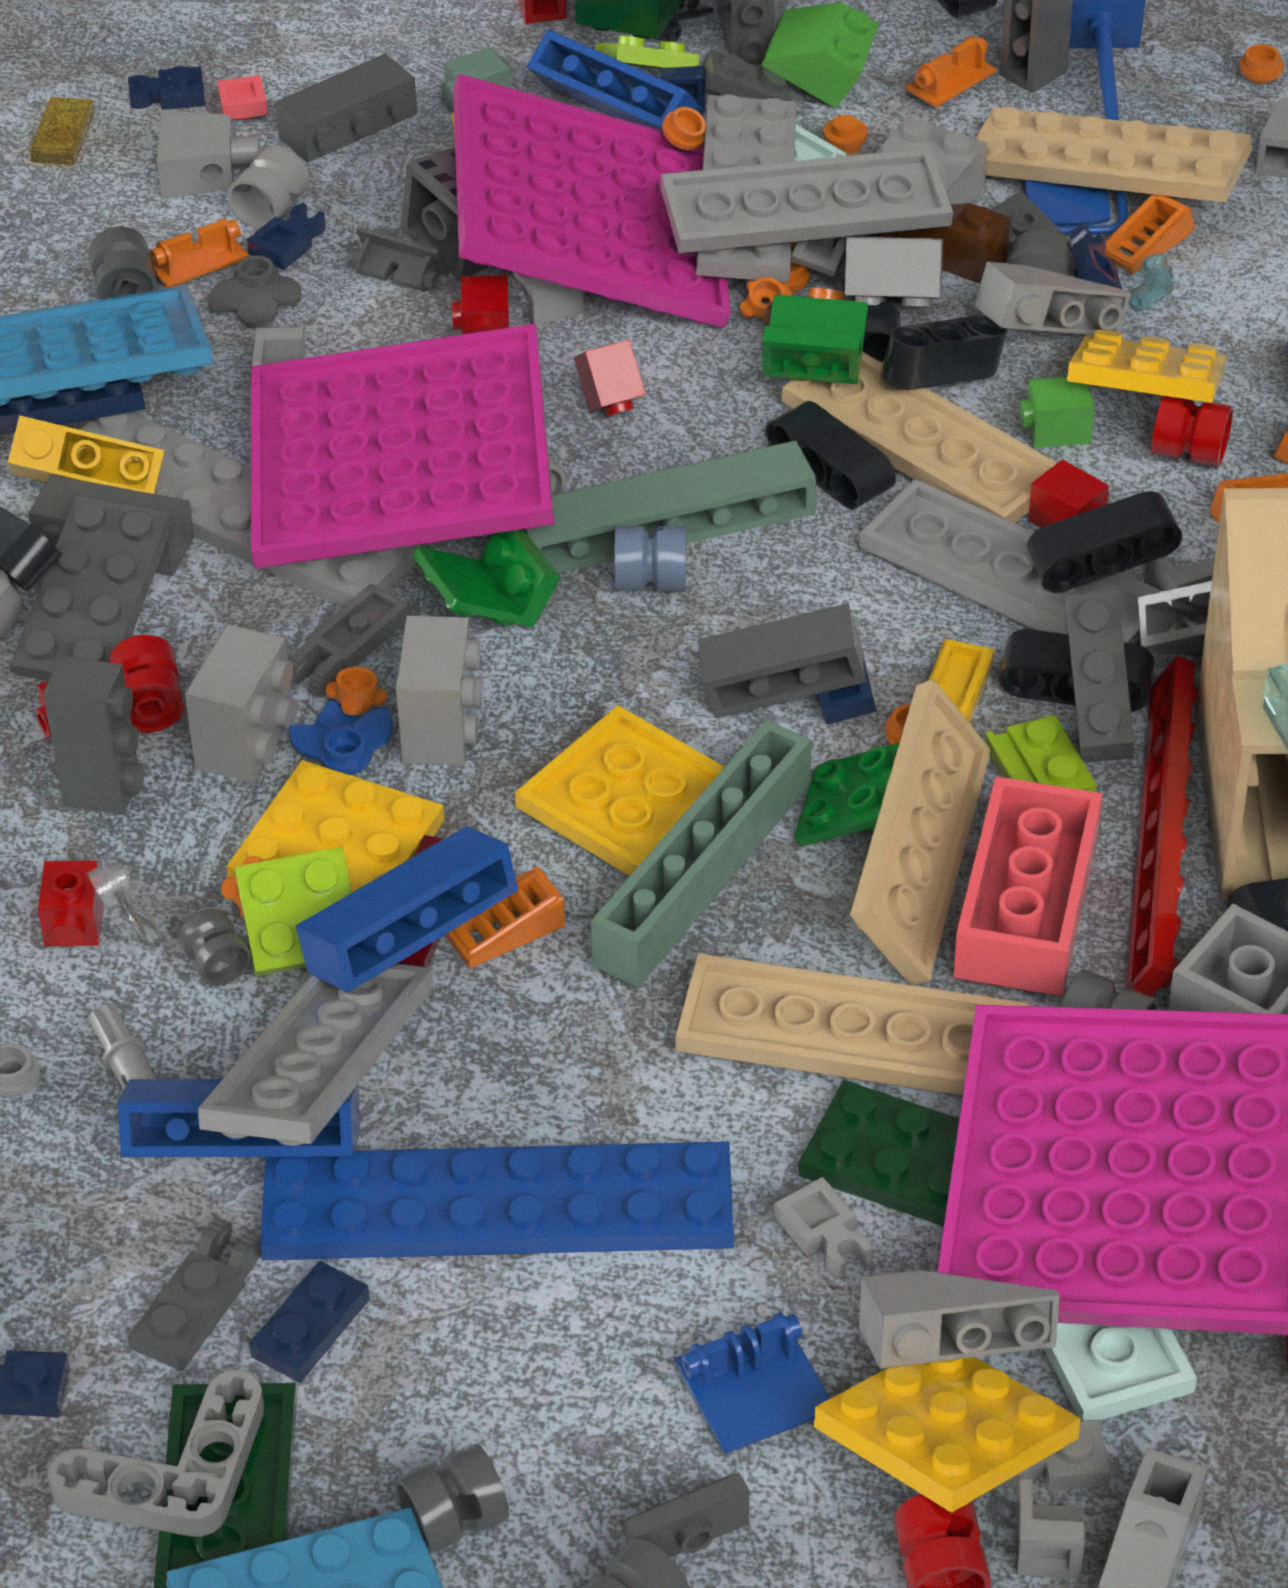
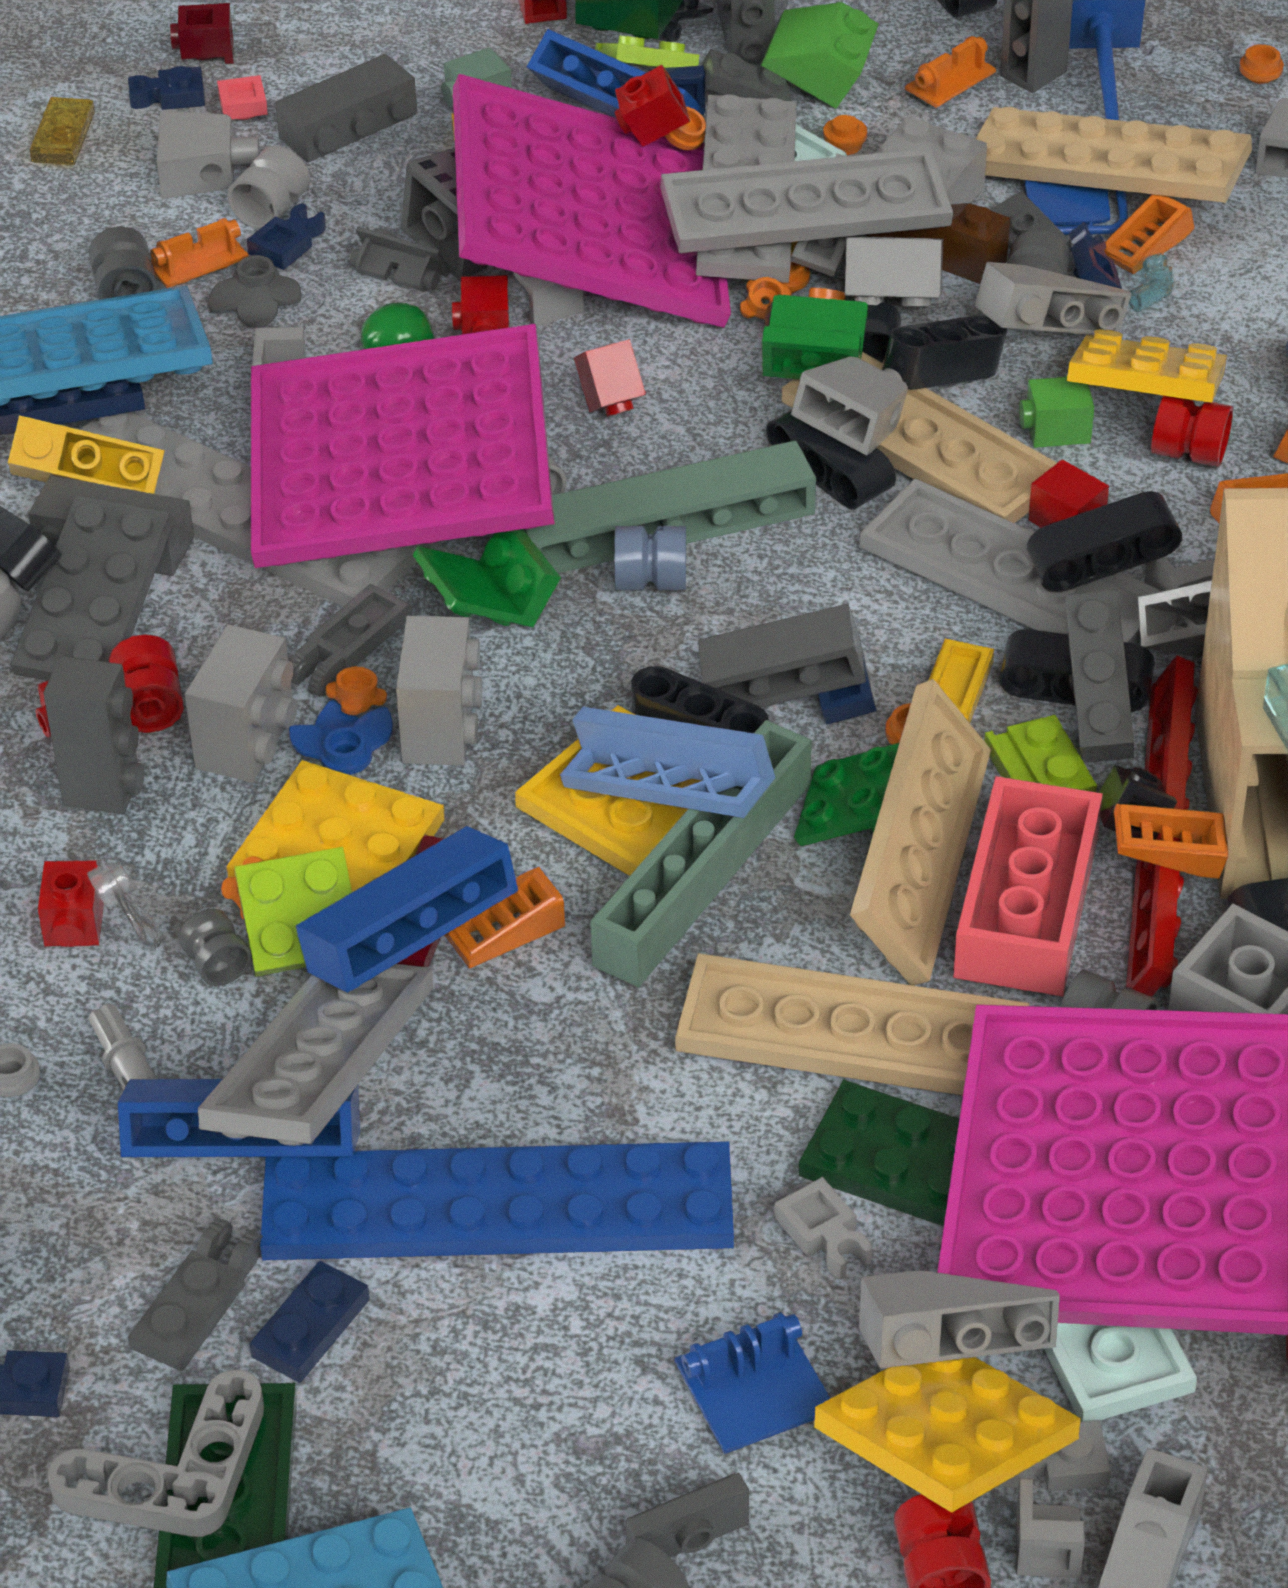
dark grey wheel [395,1444,509,1554] -> none
none -> dark red brick [170,3,234,64]
none -> green hair [360,303,436,349]
none -> medium blue fence [560,707,776,818]
none -> red brick [614,65,690,147]
none -> black beam [631,666,769,733]
none -> light grey torso [791,356,908,456]
none -> black brick [1099,764,1177,840]
none -> orange slope [1114,804,1229,879]

